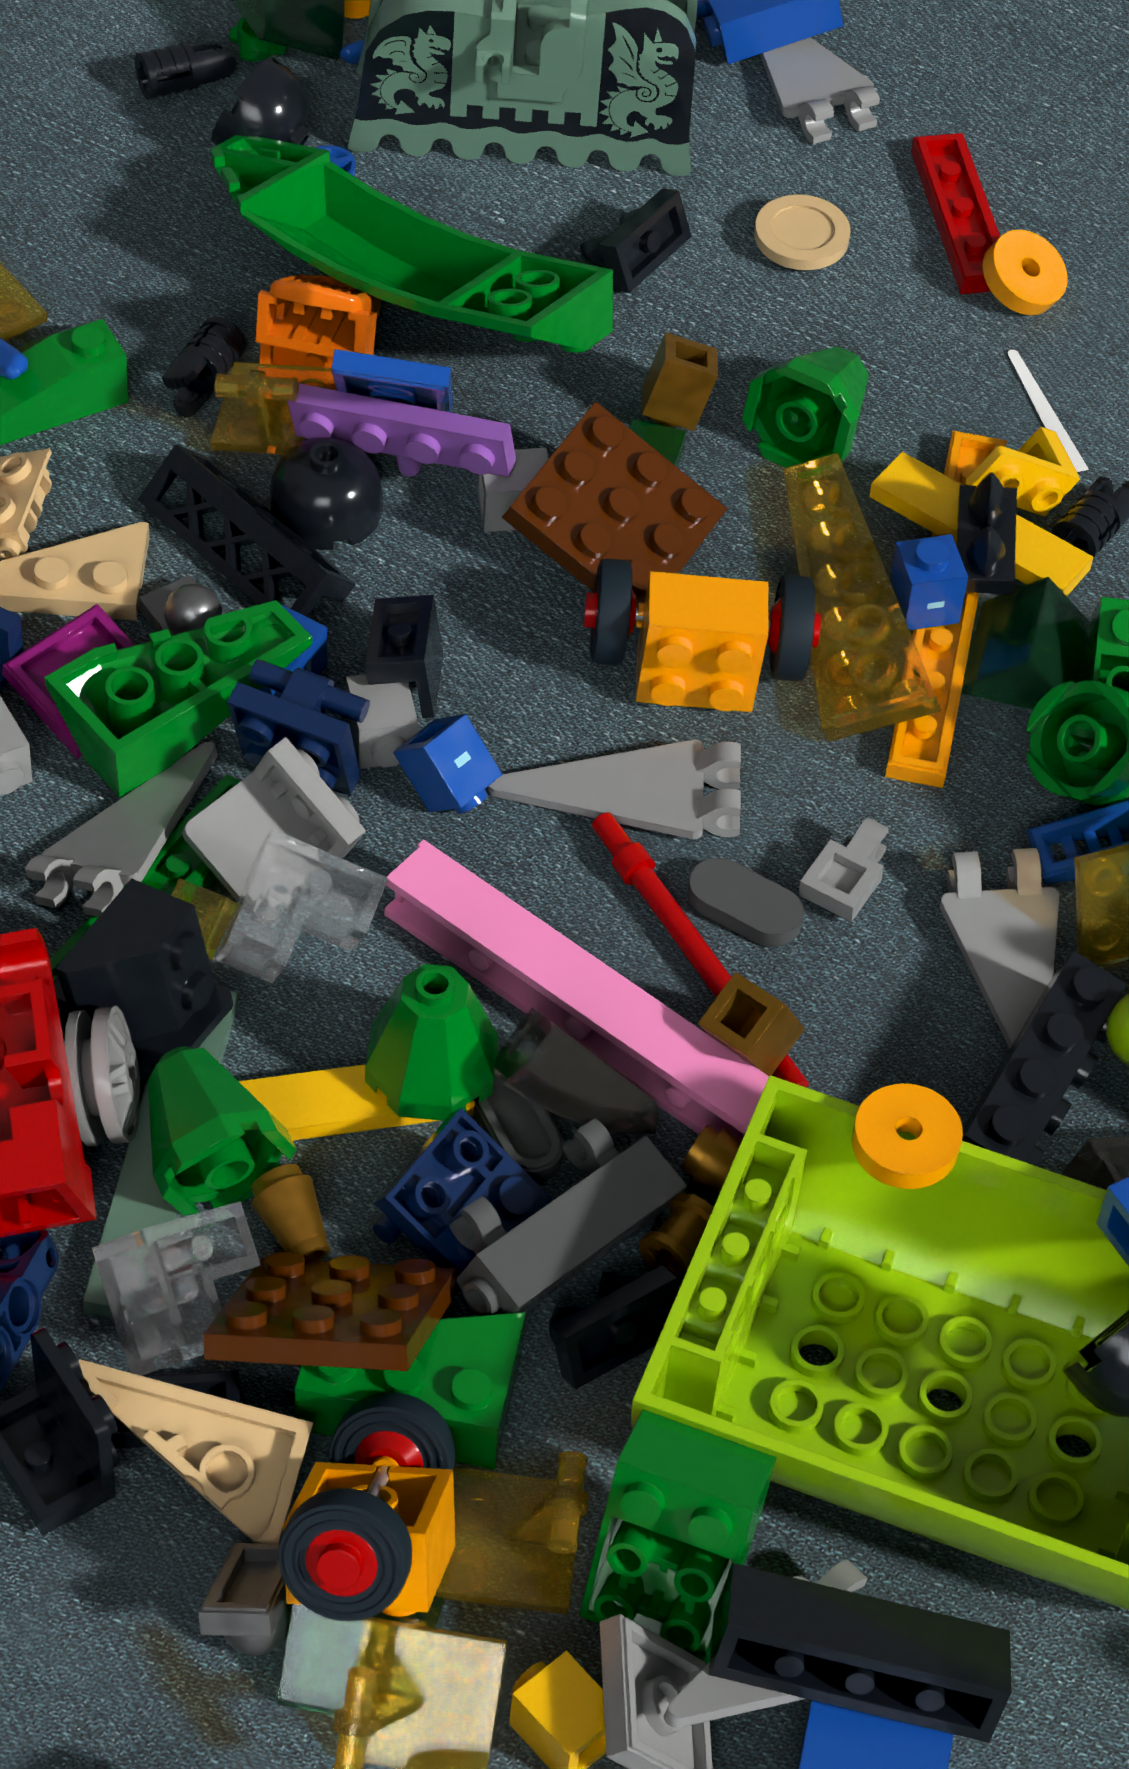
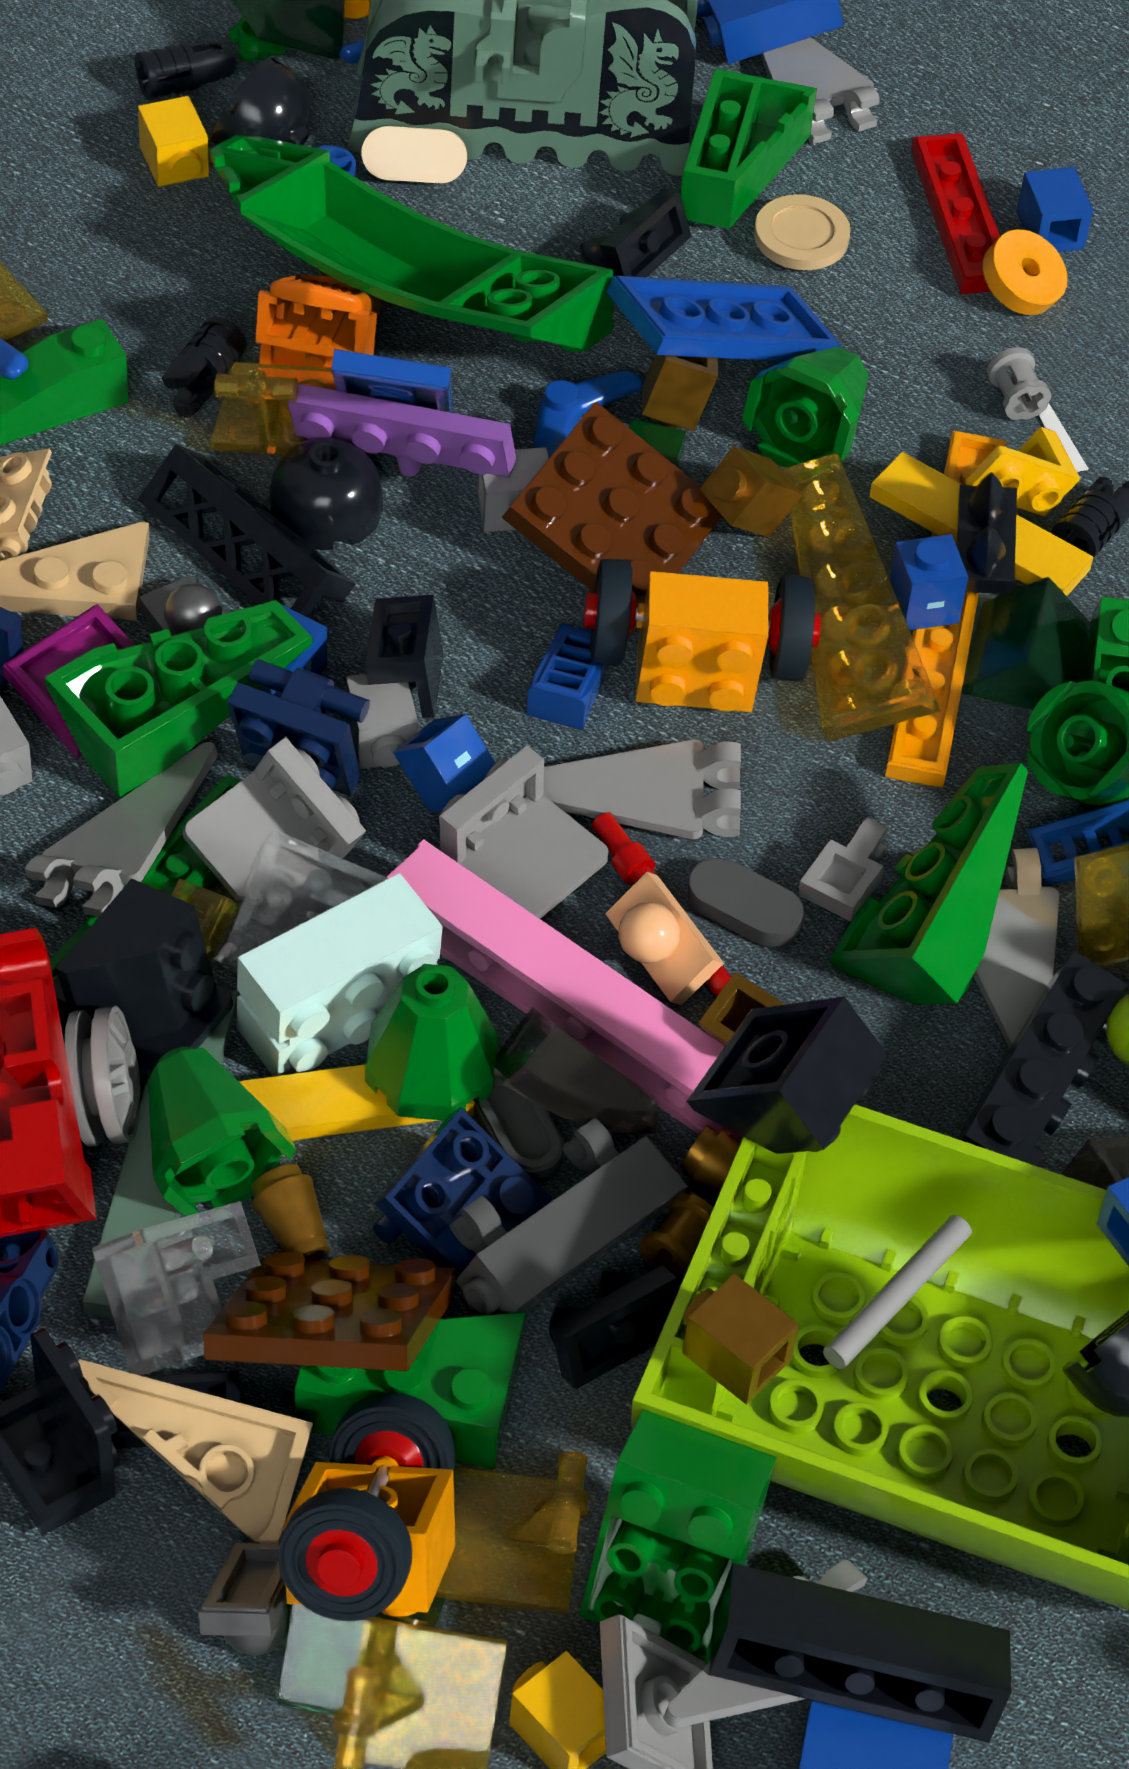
light orange piece [852,1083,963,1189] -> none
none -> yellow brick [138,96,209,187]
none -> light aqua piece [236,873,443,1076]
none -> tile [362,126,468,183]
none -> light grey bracket [439,745,608,919]
none -> blue slope [527,624,609,730]
none -> blue piece [532,369,643,458]
none -> light nougat tile [605,872,724,1006]
none -> blue tile [606,276,843,361]
none -> green wedge [680,68,817,229]
none -> pearl gold brick [682,1273,799,1405]
none -> black slope [686,996,887,1154]
none -> pearl gold brick [699,446,804,537]
none -> light grey bar [823,1215,972,1369]
none -> green wedge [829,763,1028,1005]
none -> light grey bush [987,347,1052,420]
none -> blue brick [1016,167,1093,252]

